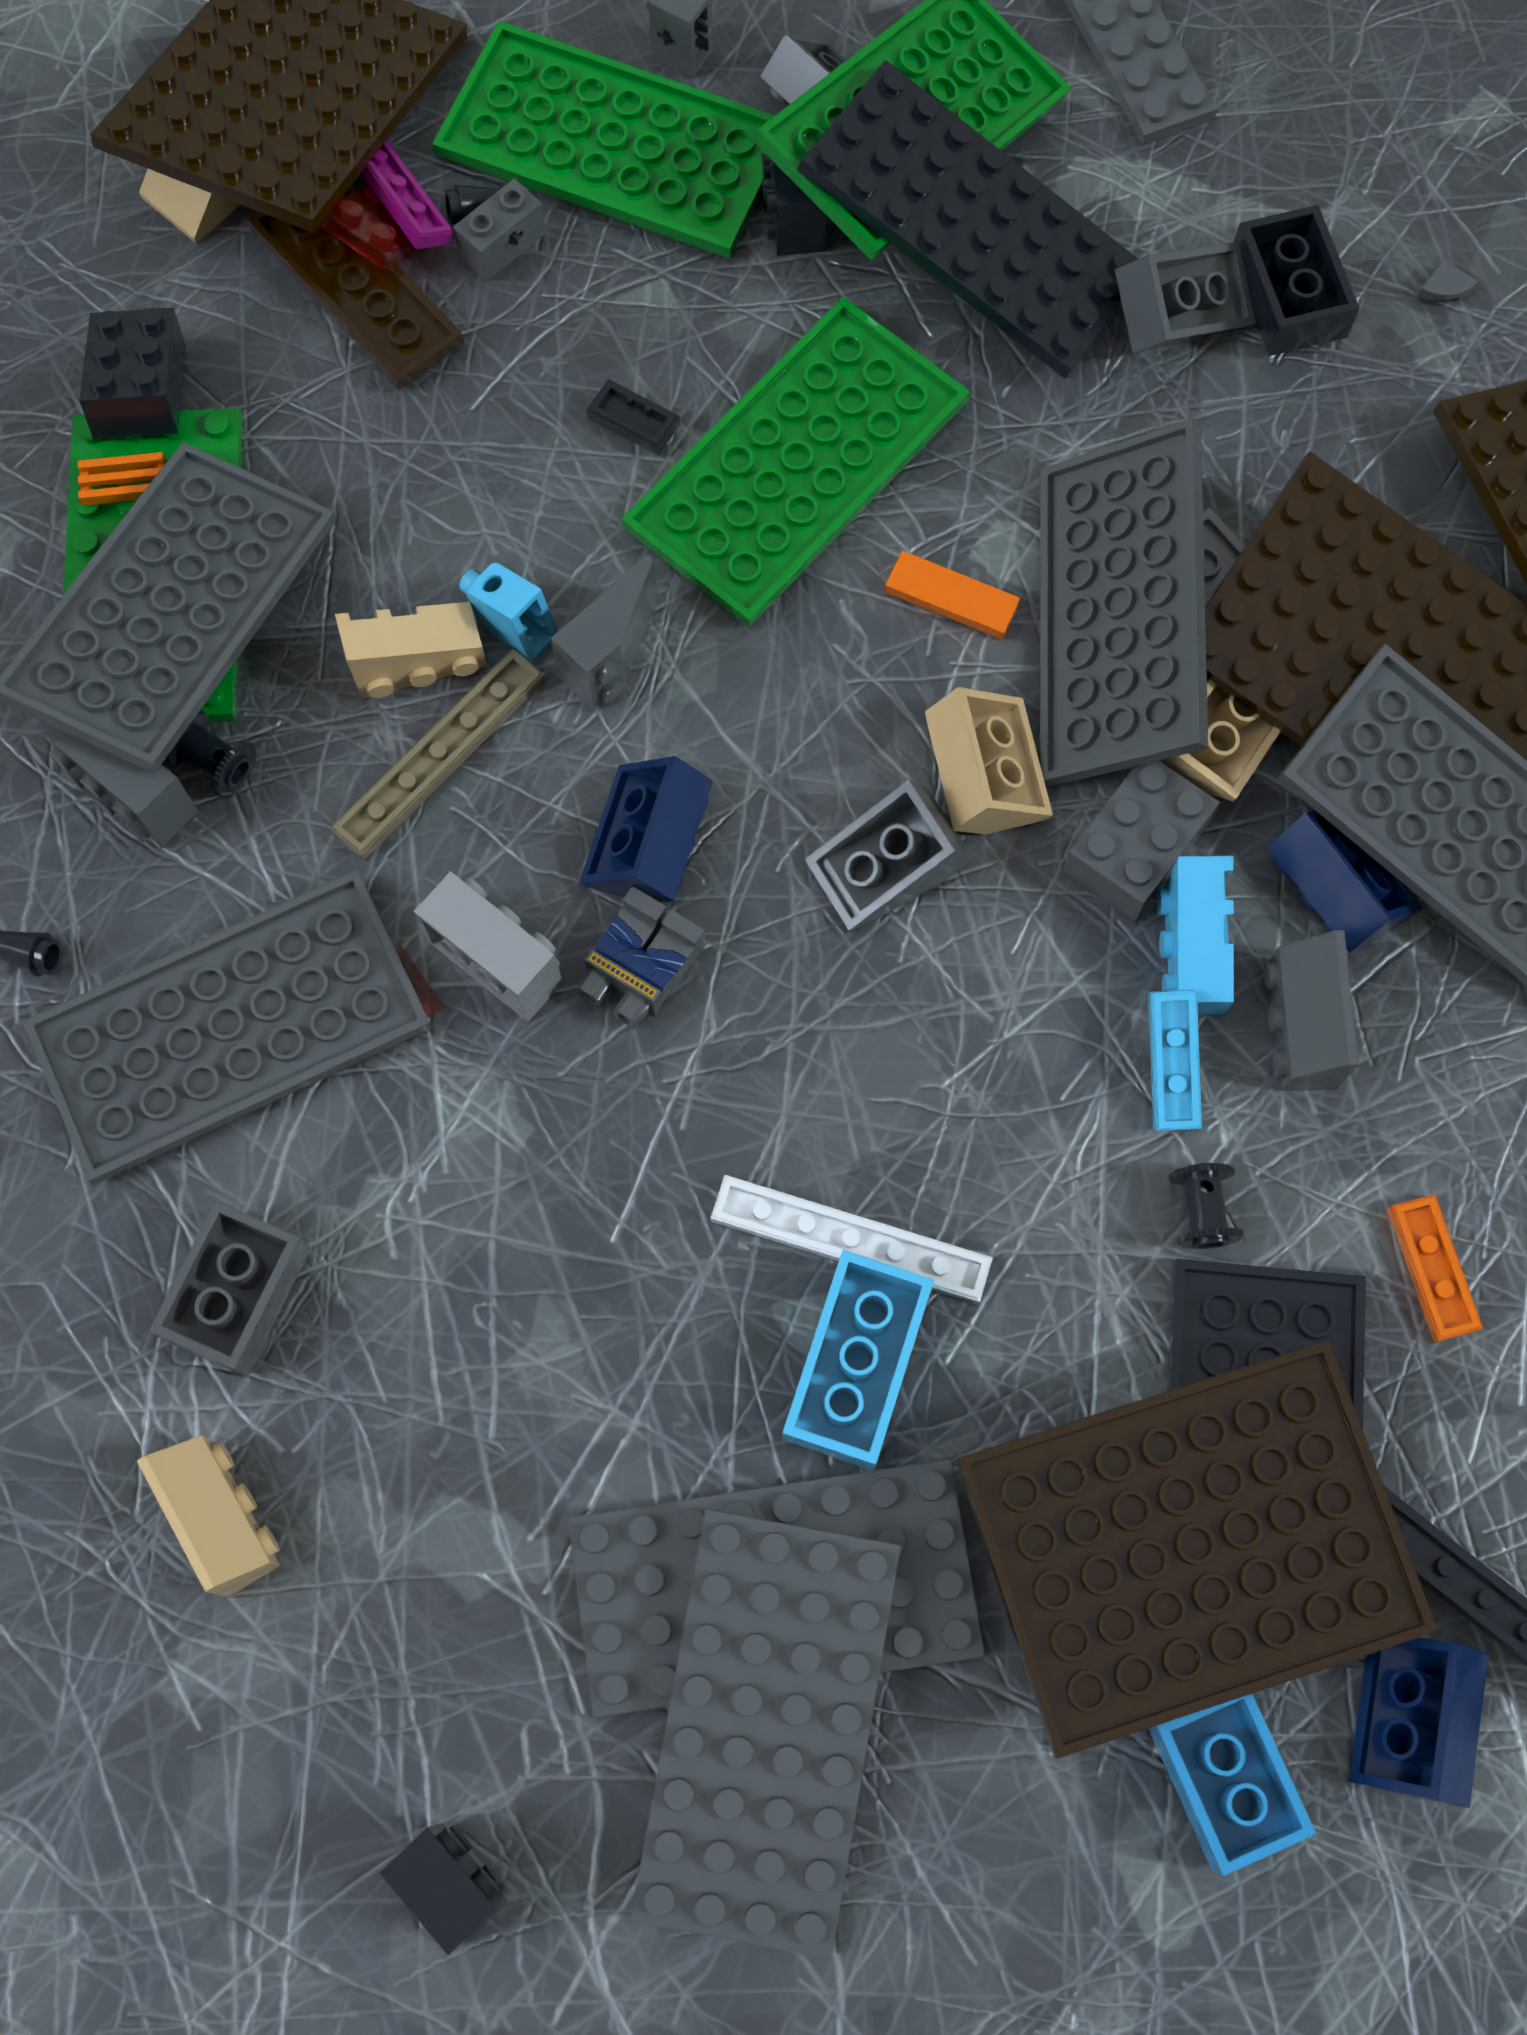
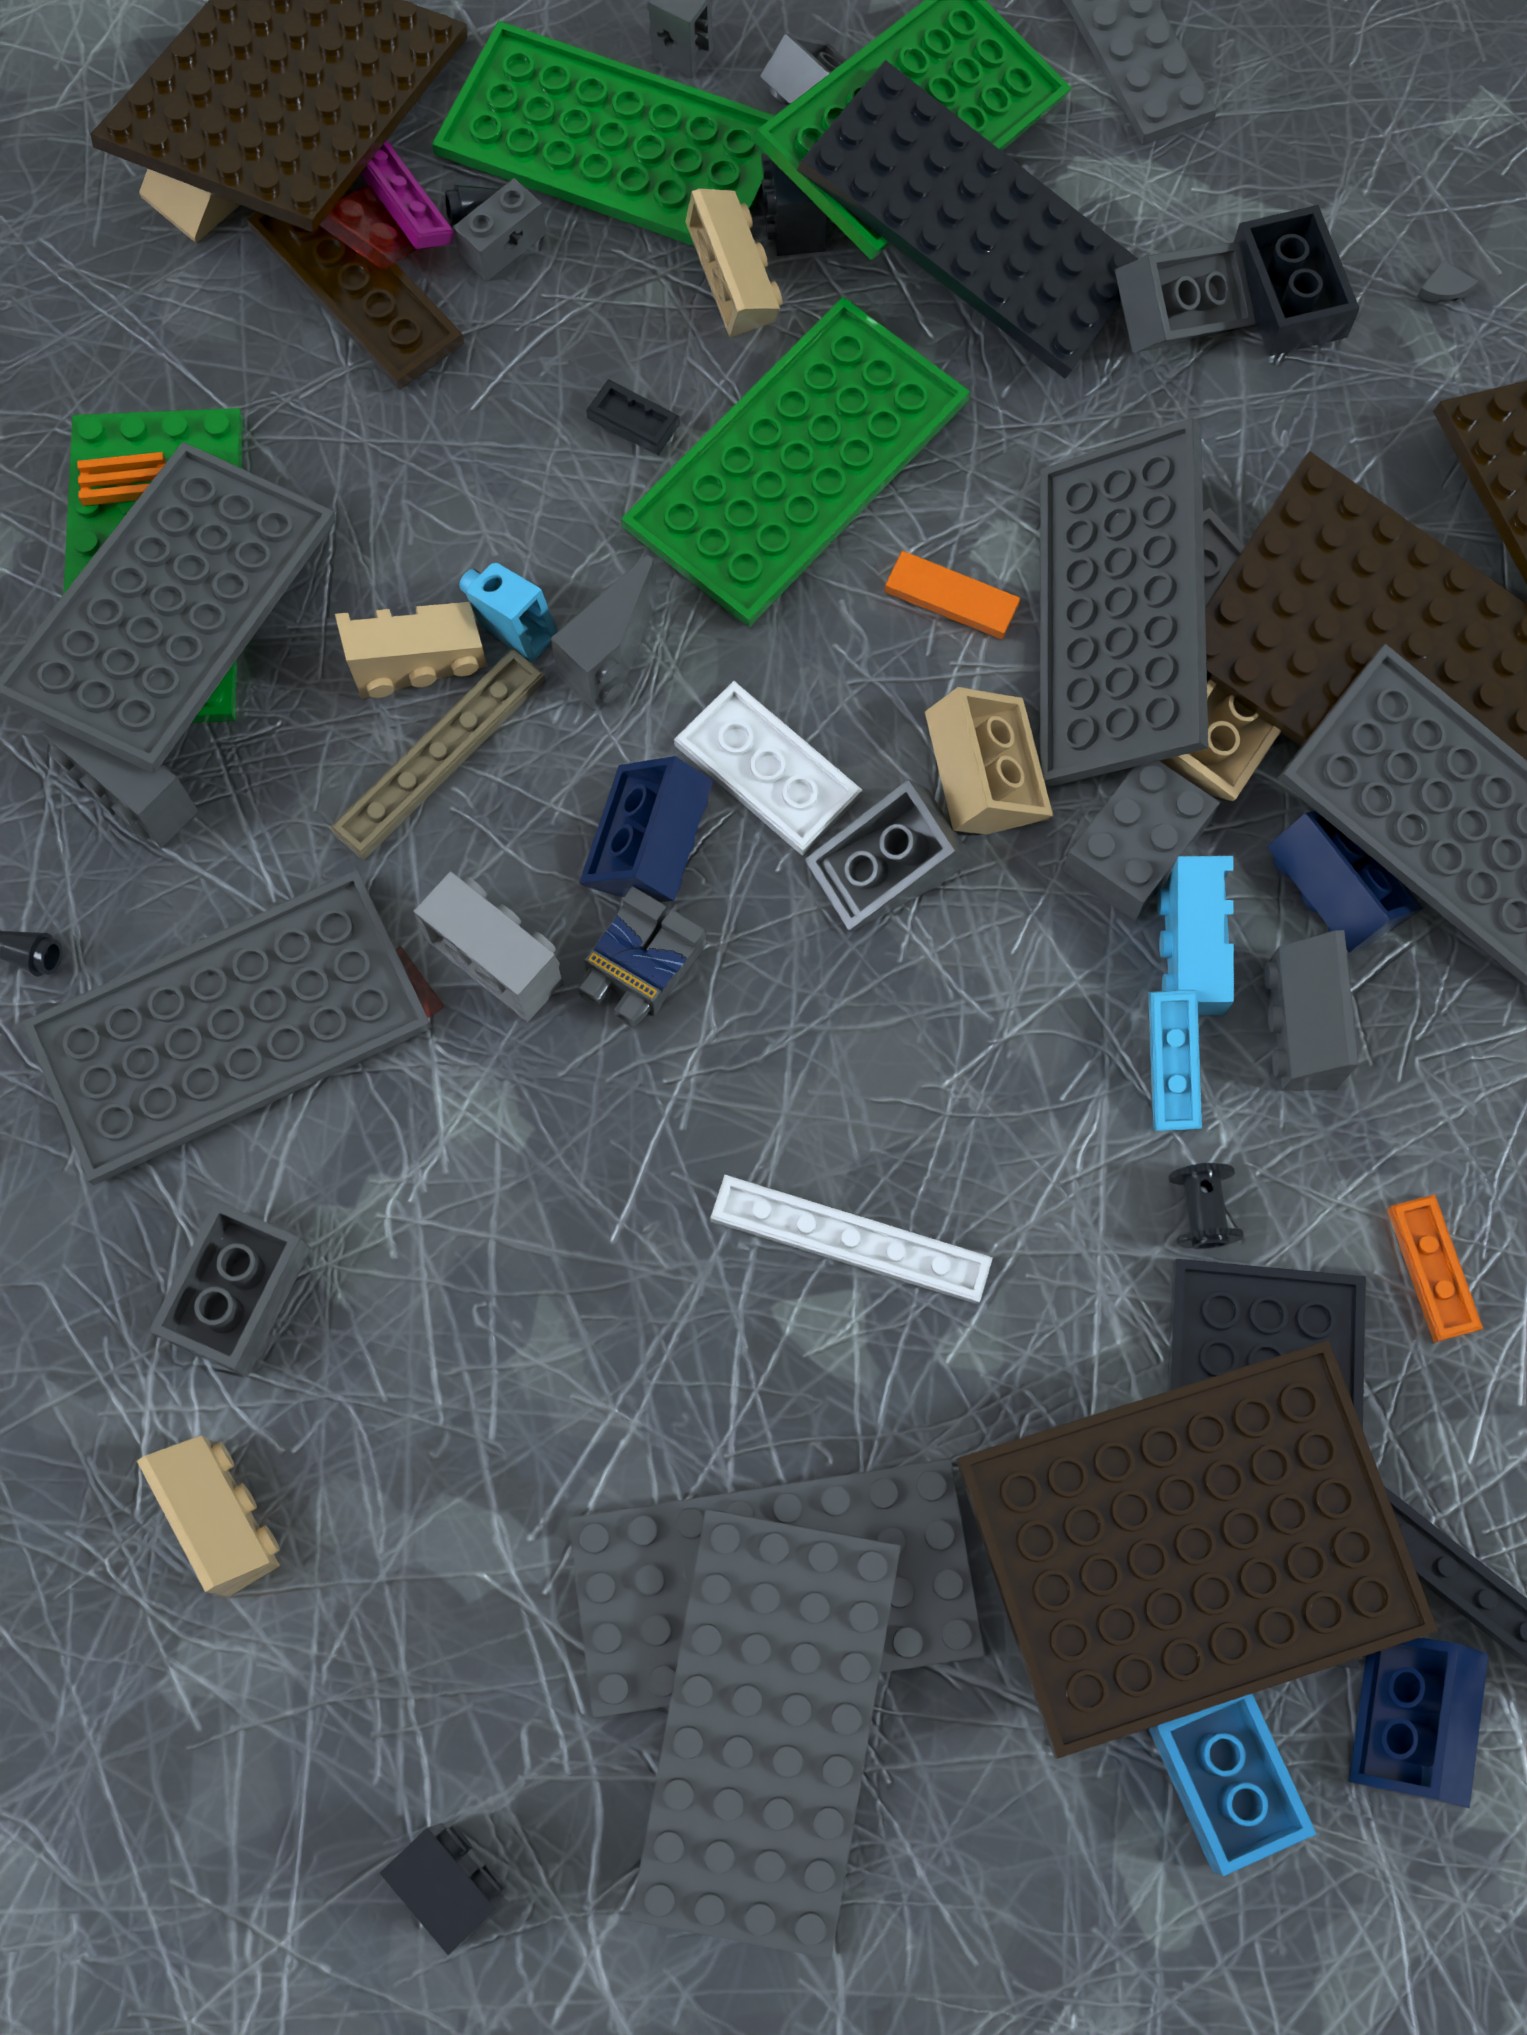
black brick [79,307,186,439] -> none
black hose [166,711,256,796] -> none
medium azure brick [782,1250,934,1470] -> none
none -> white tile [674,681,863,856]
none -> tan slope [685,189,783,338]

